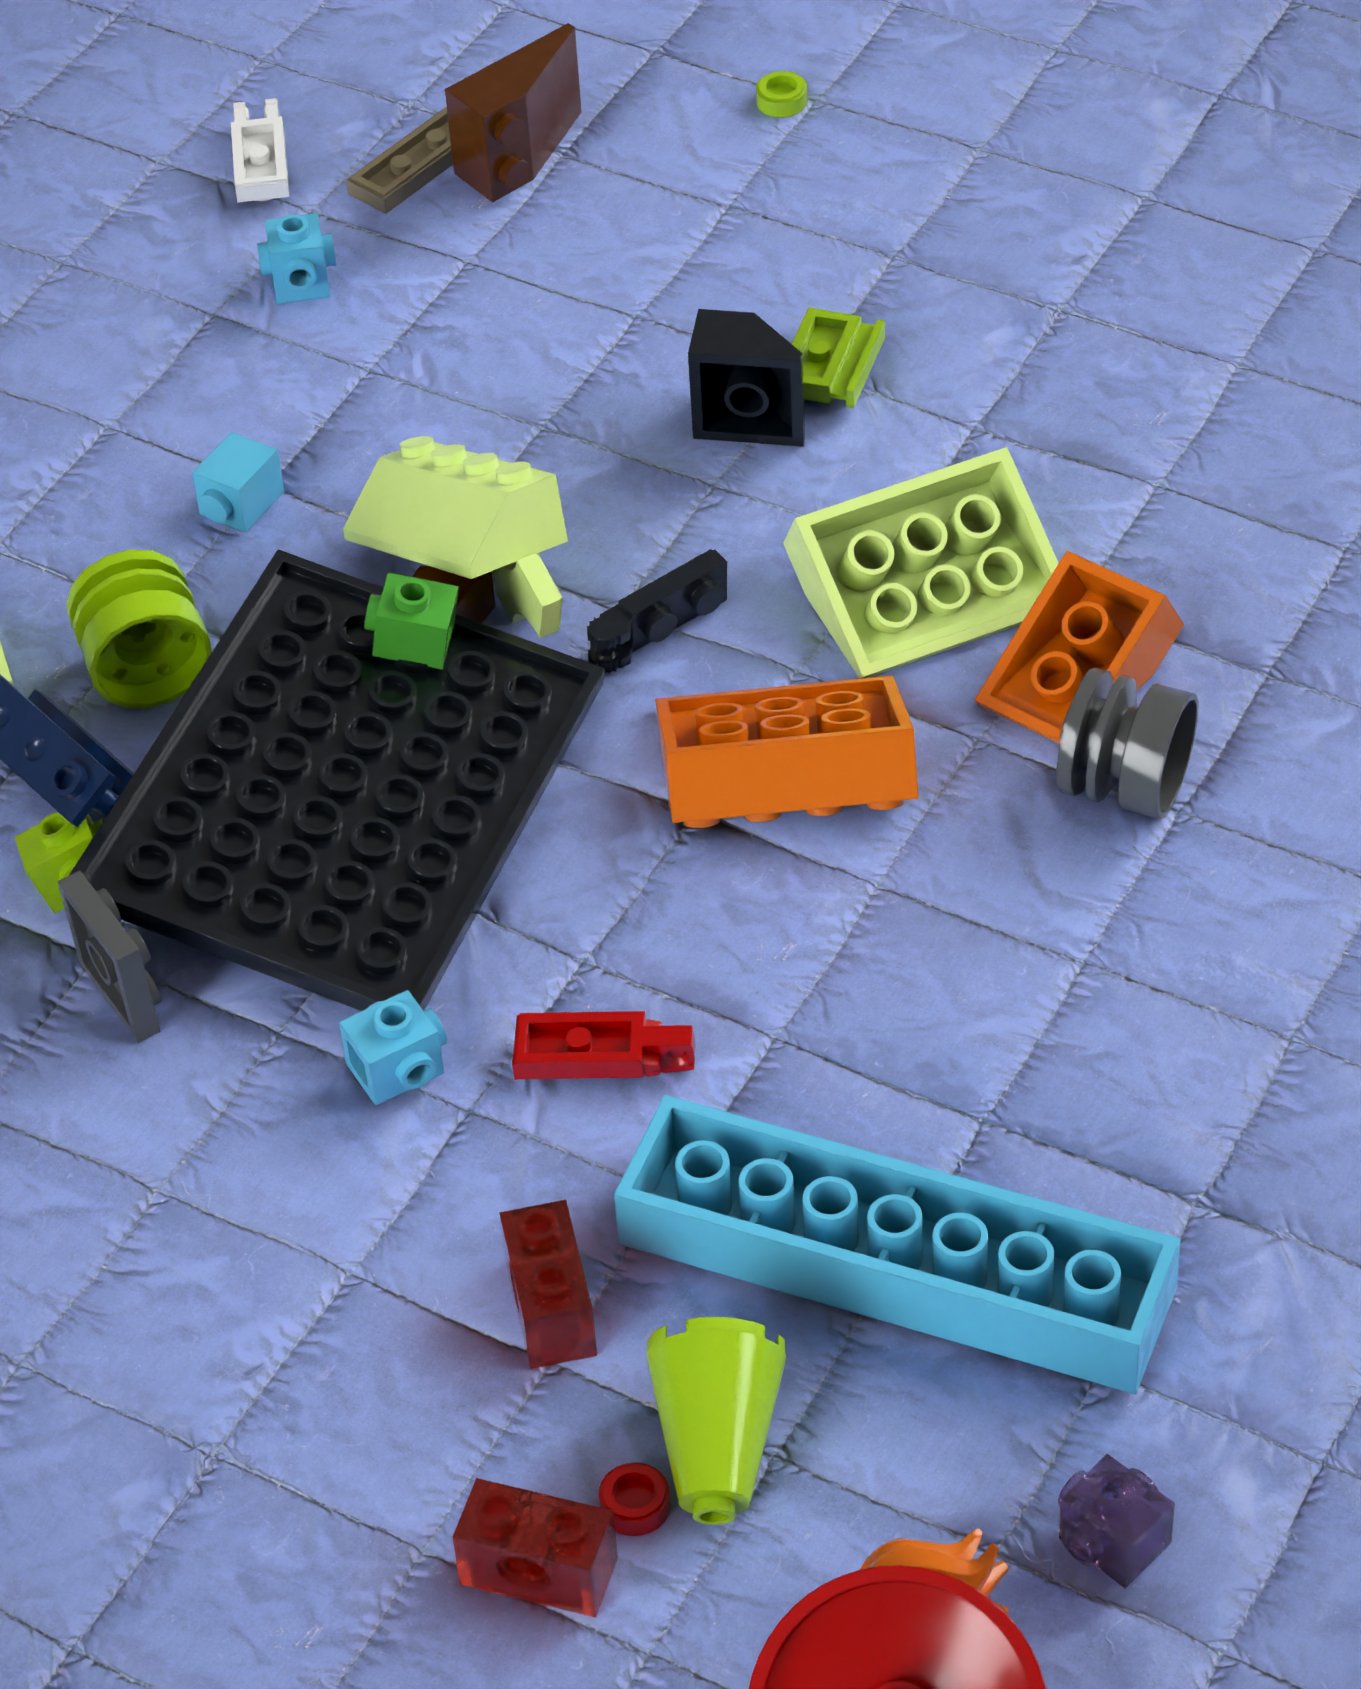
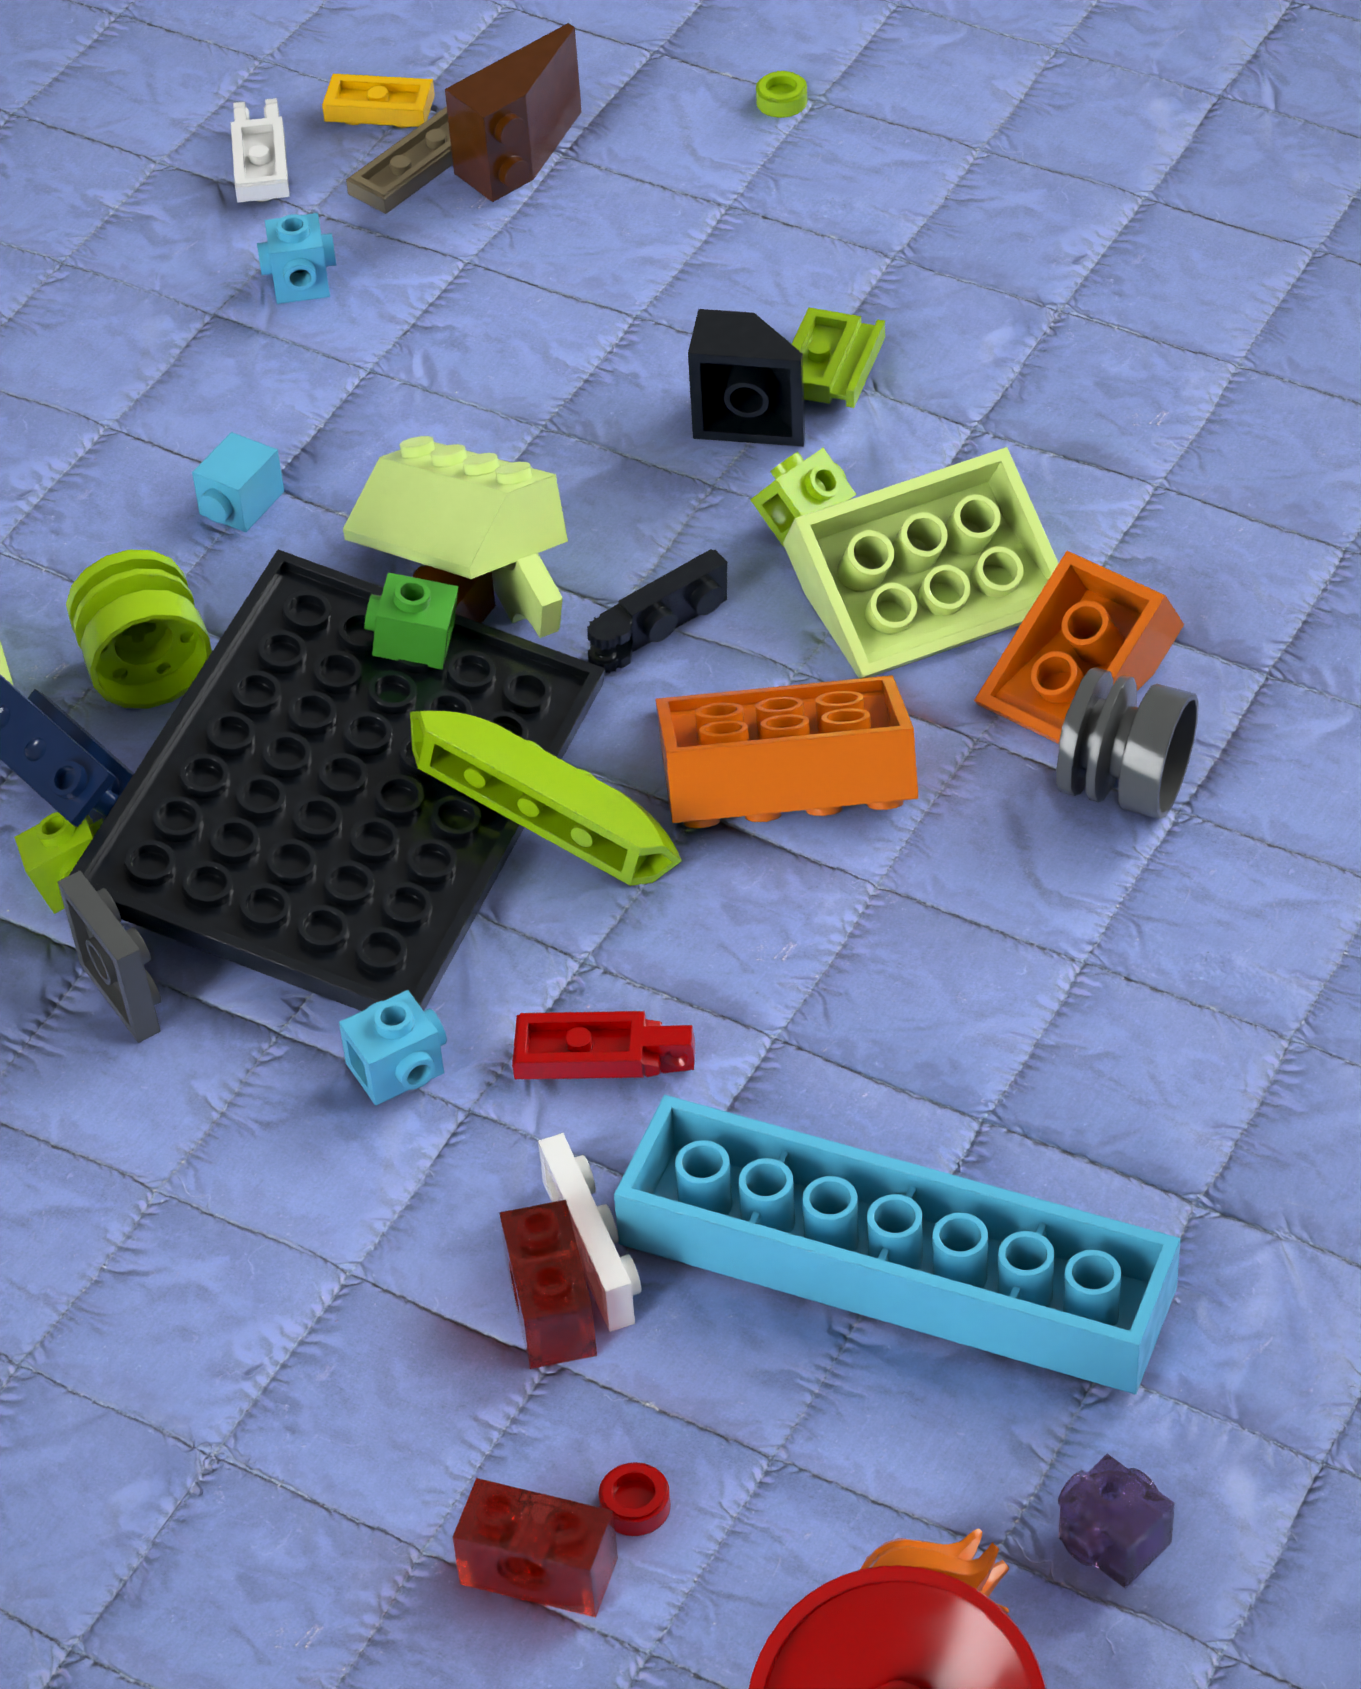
lime cone [646,1317,786,1525] -> none
none -> yellow plate [322,74,435,128]
none -> lime brick [410,711,682,886]
none -> white plate [538,1133,642,1332]
none -> lime brick [750,447,857,547]

